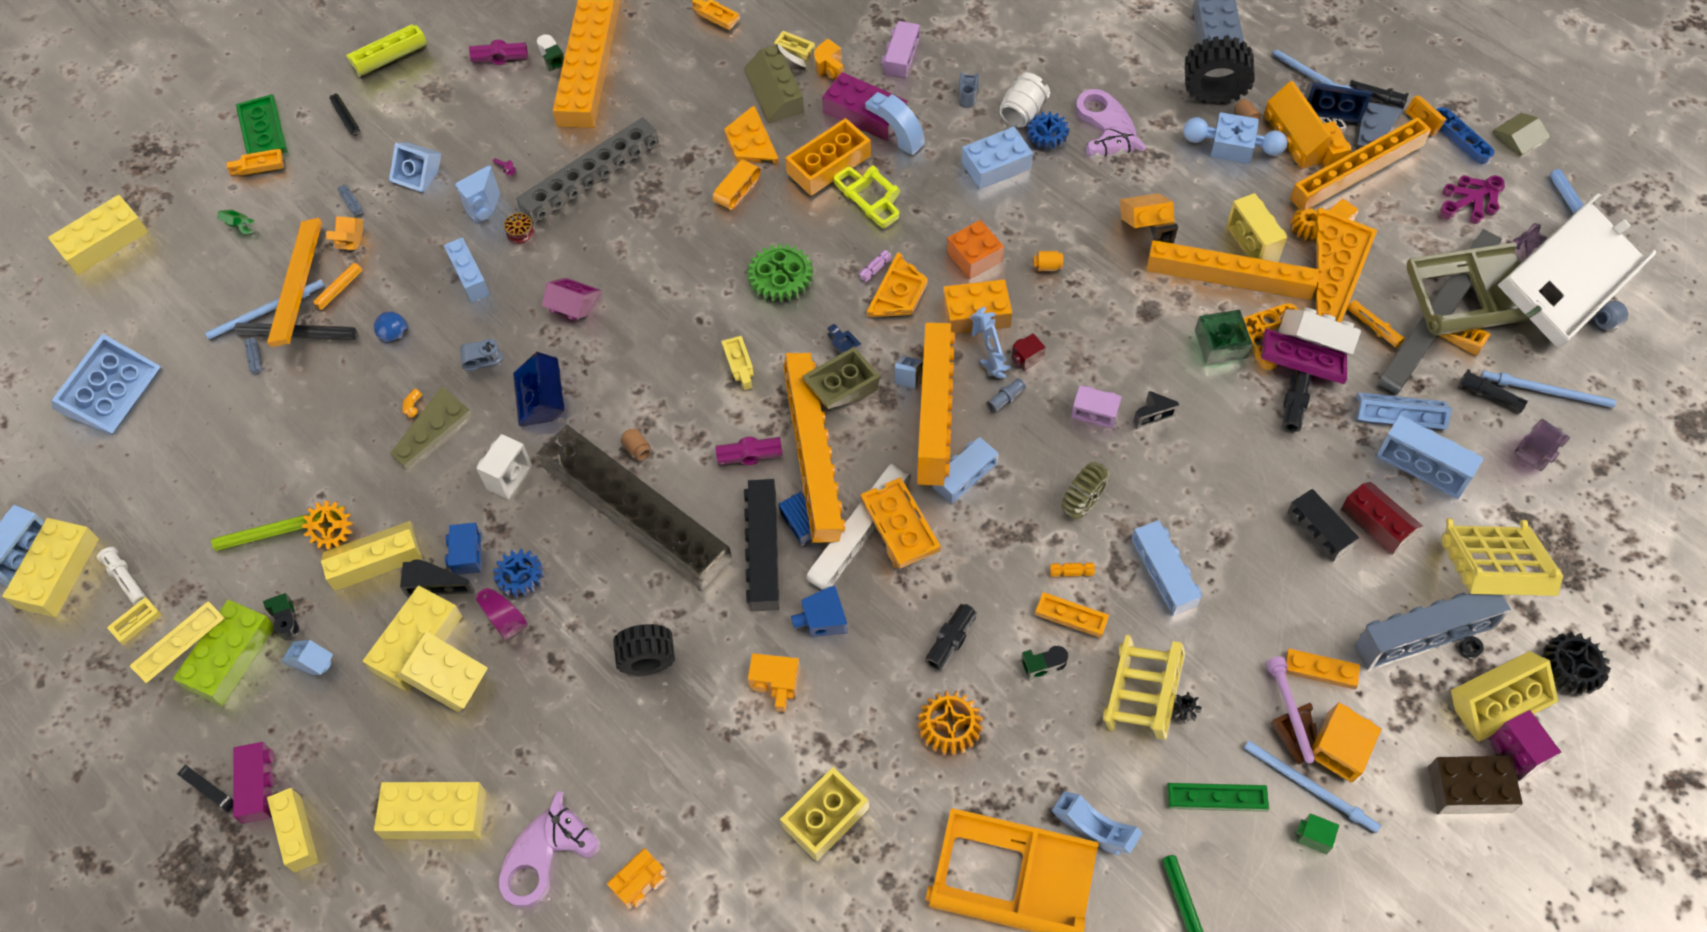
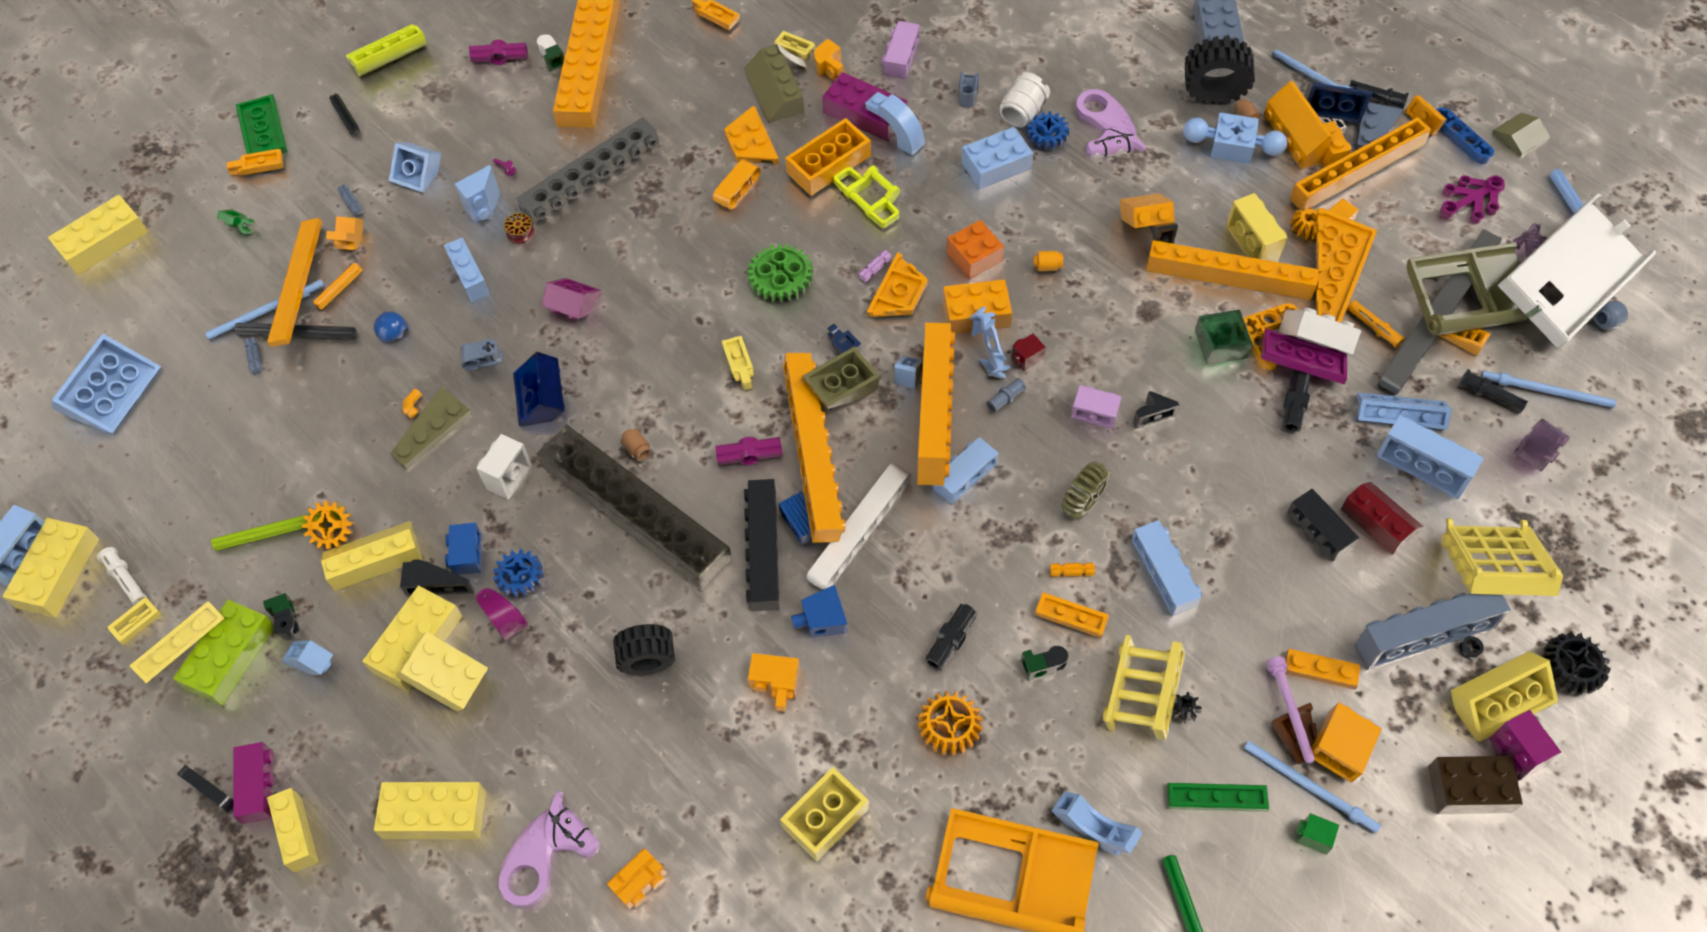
light orange piece [860,477,941,569] -> none

